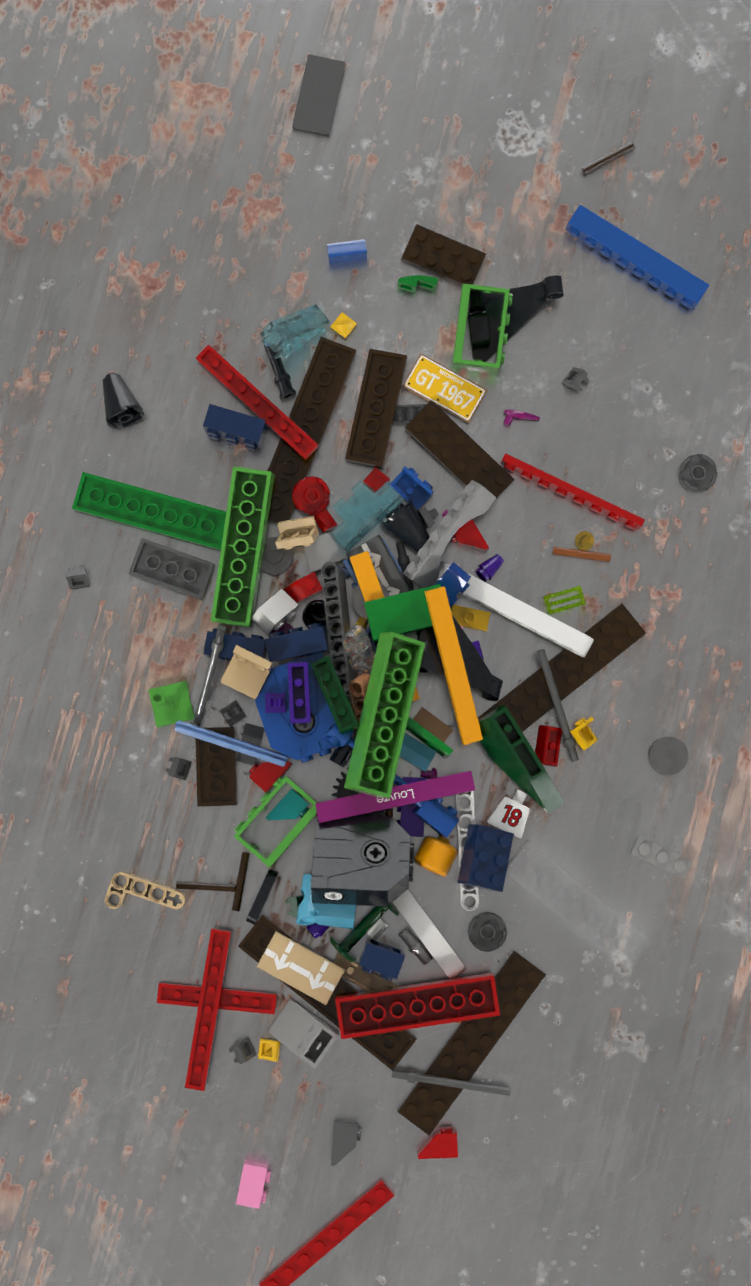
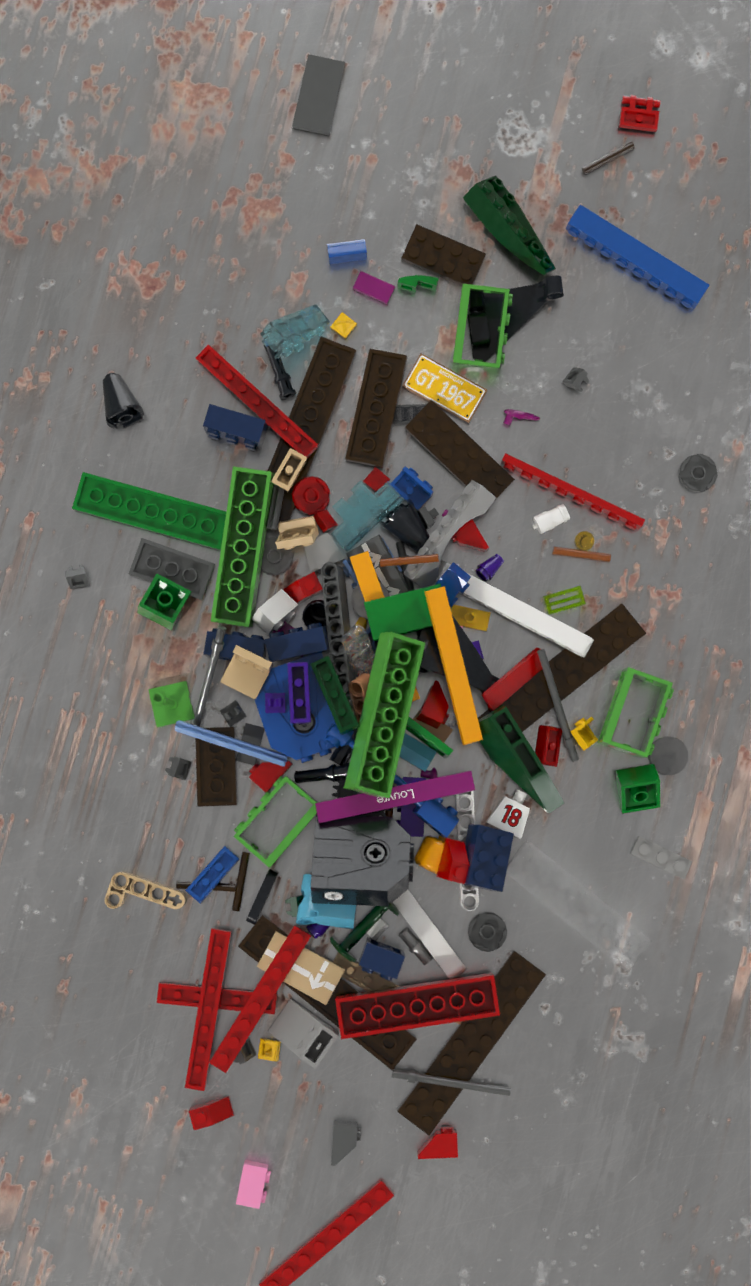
teal slope [265,788,309,821] -> none
none -> green slope [137,574,191,631]
none -> blue tile [185,846,240,904]
none -> red slope [189,1096,234,1131]
none -> red plate [209,925,312,1073]
none -> dark grey axle [266,484,284,531]
none -> tan slope [271,448,307,491]
none -> black pin [294,762,350,784]
none -> magenta tile [353,271,395,305]
none -> dark orange bar [380,554,439,567]
none -> red slope [416,680,449,729]
none -> red slope [436,838,470,884]
none -> dark green wedge [463,175,556,275]
none -> red tile [481,647,542,711]
none -> white piece [532,504,570,534]
none -> bright green hose [597,667,674,758]
none -> green slope [616,764,660,814]
none -> red plate [619,95,660,132]

